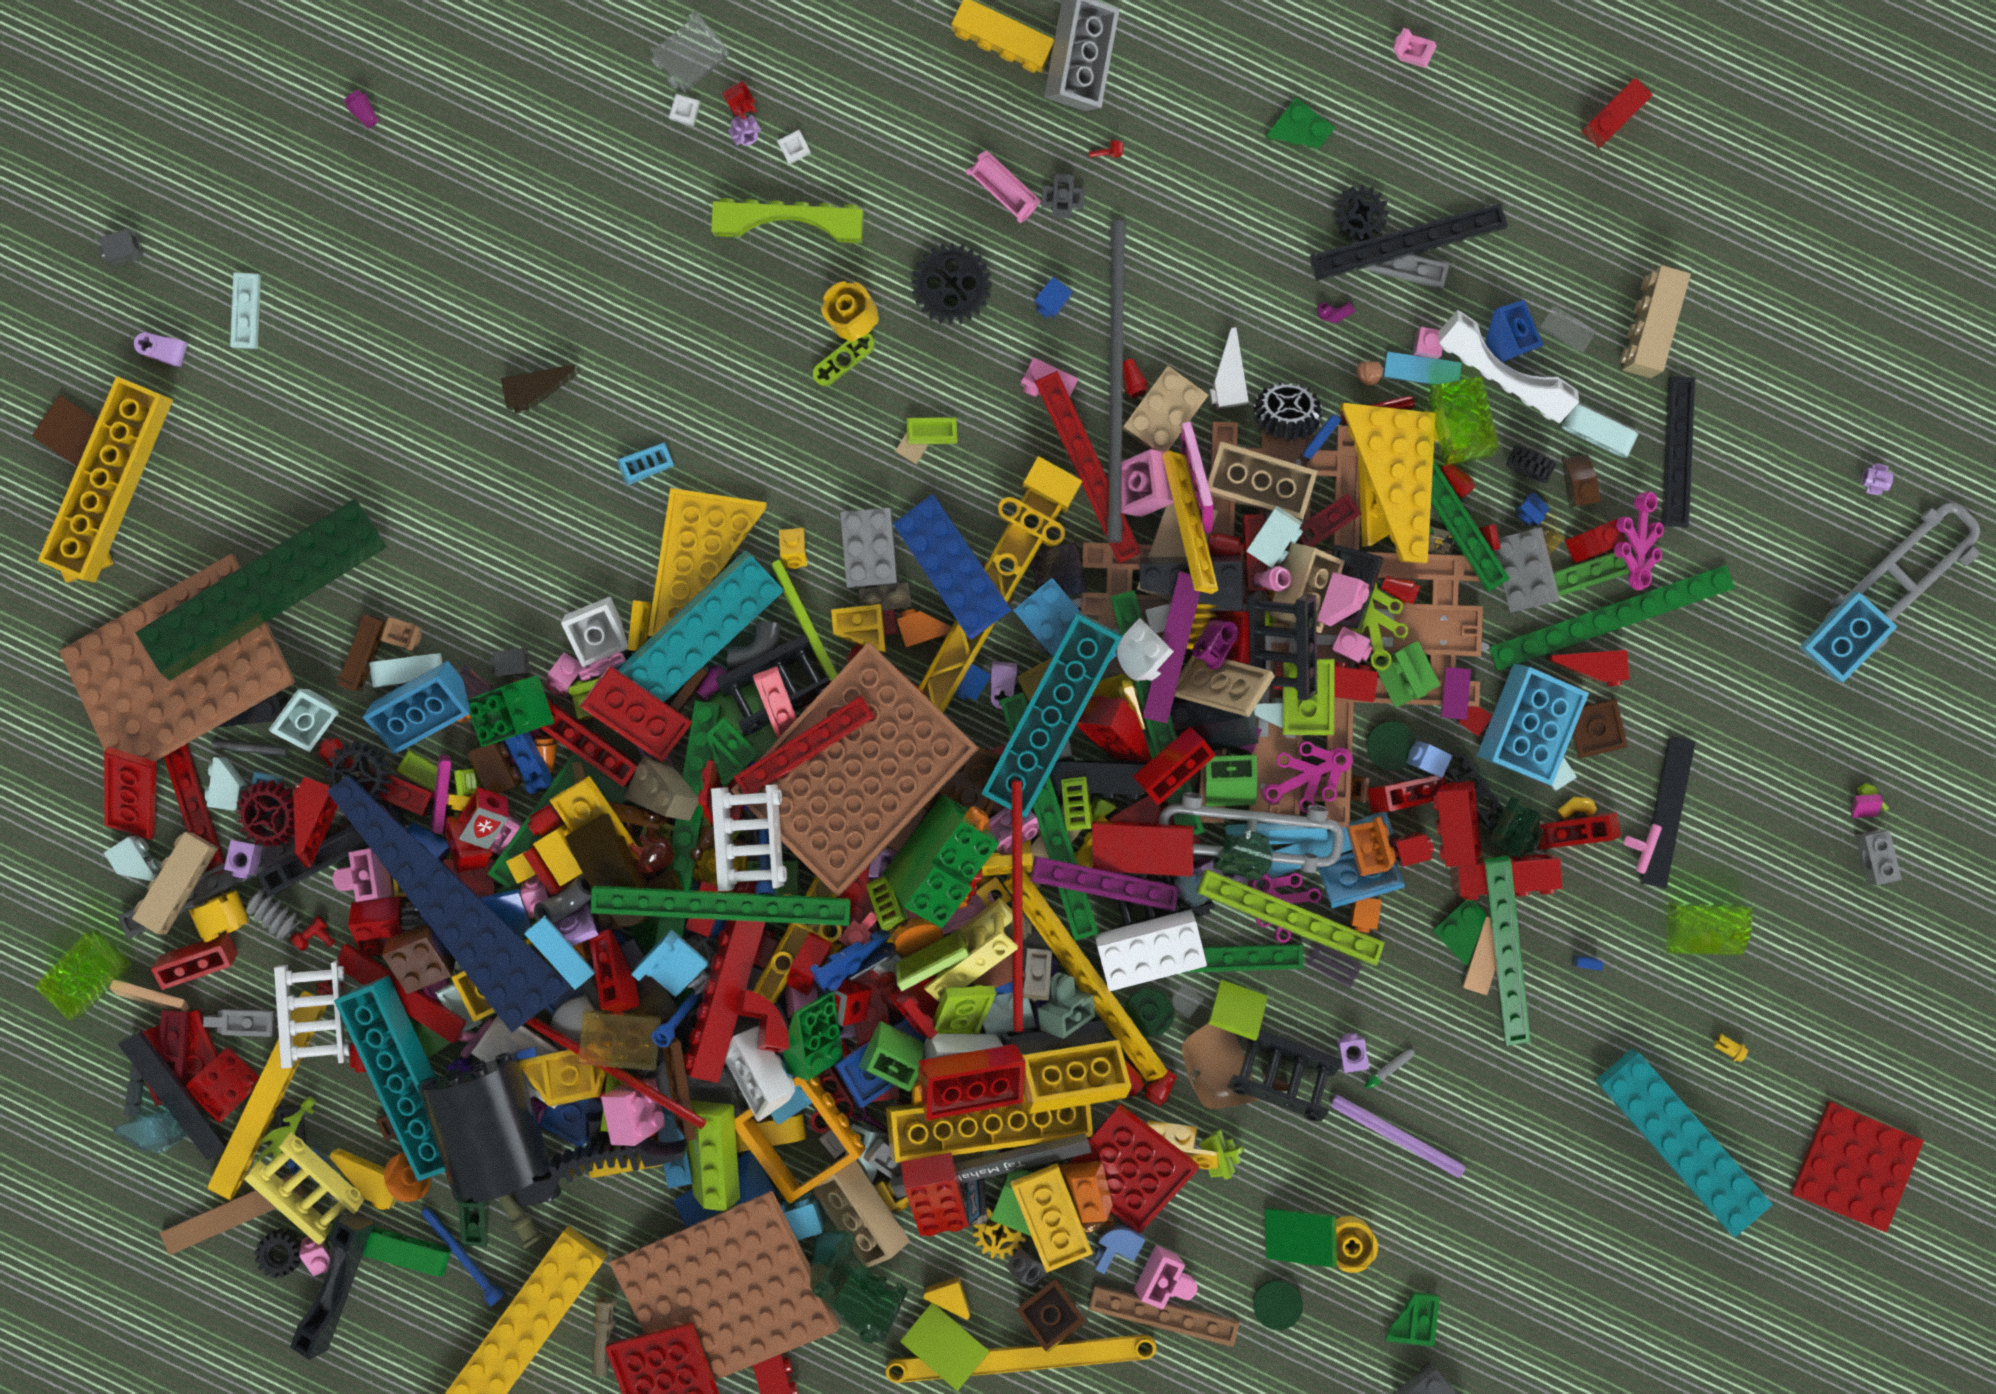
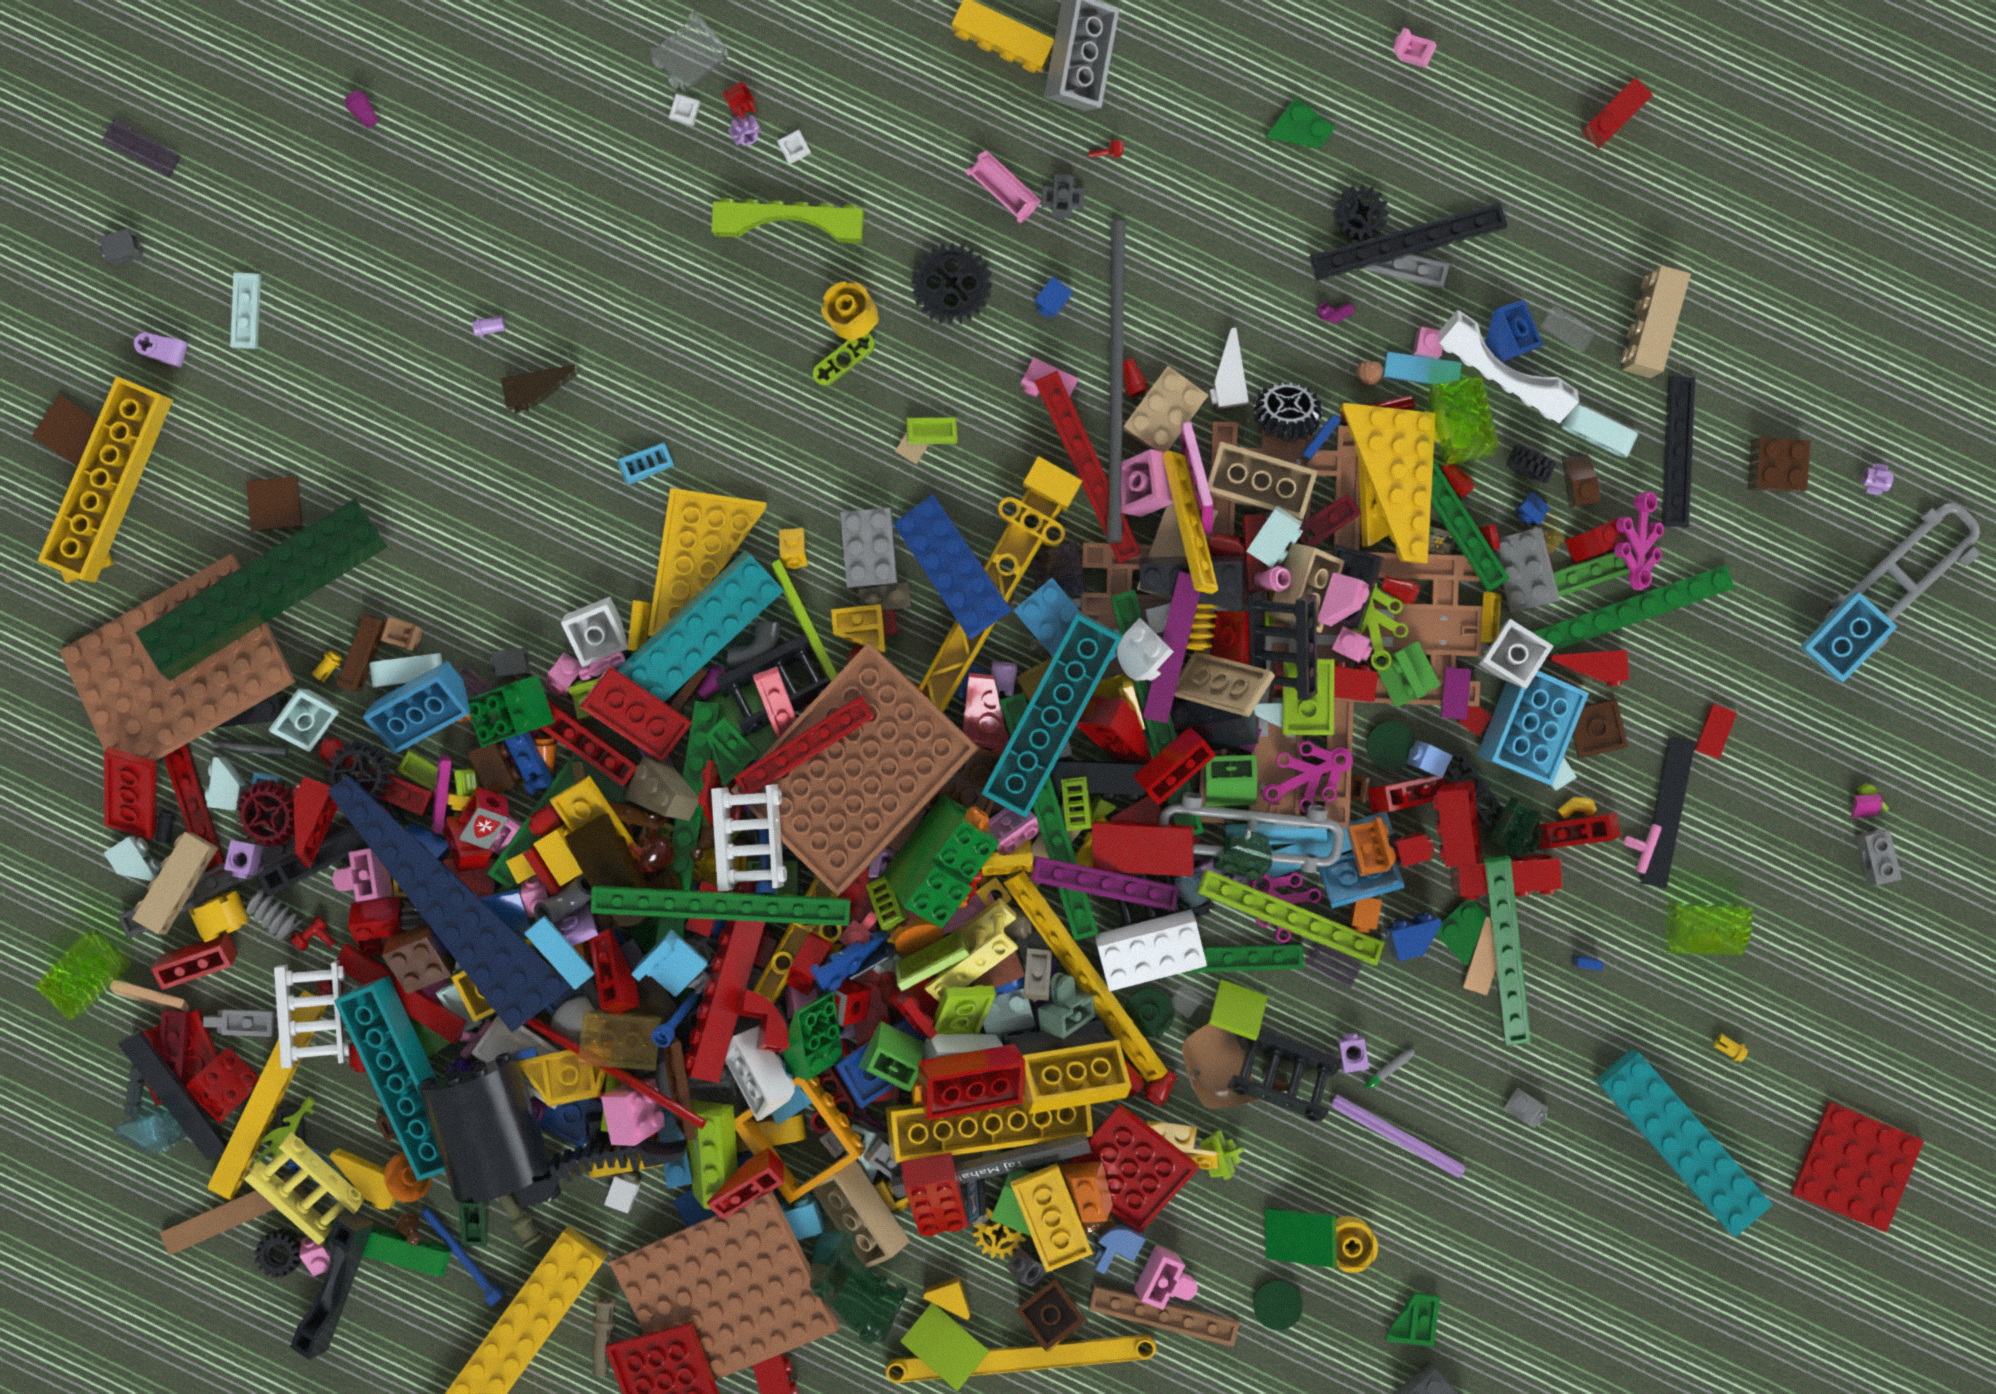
orange slope [897,608,951,648] -> none
red piece [1012,780,1023,1032] -> none
magenta piece [1192,619,1238,670] -> none
none -> clear purple tile [102,119,181,178]
none -> black pin [155,811,177,843]
none -> reddish brown tile [246,476,303,532]
none -> yellow pin [312,650,343,683]
none -> reddish brown piece [395,1213,420,1245]
none -> lavender pin [472,315,506,338]
none -> white brick [604,1172,642,1213]
none -> red slope [707,1148,784,1220]
none -> coral wing [962,673,1009,749]
none -> blue slope [1384,912,1442,962]
none -> white slope [1479,619,1553,689]
none -> yellow tile [1480,592,1501,644]
none -> light grey bracket [1504,1088,1548,1128]
none -> red tile [1694,704,1737,760]
none -> reddish brown brick [1748,437,1811,493]

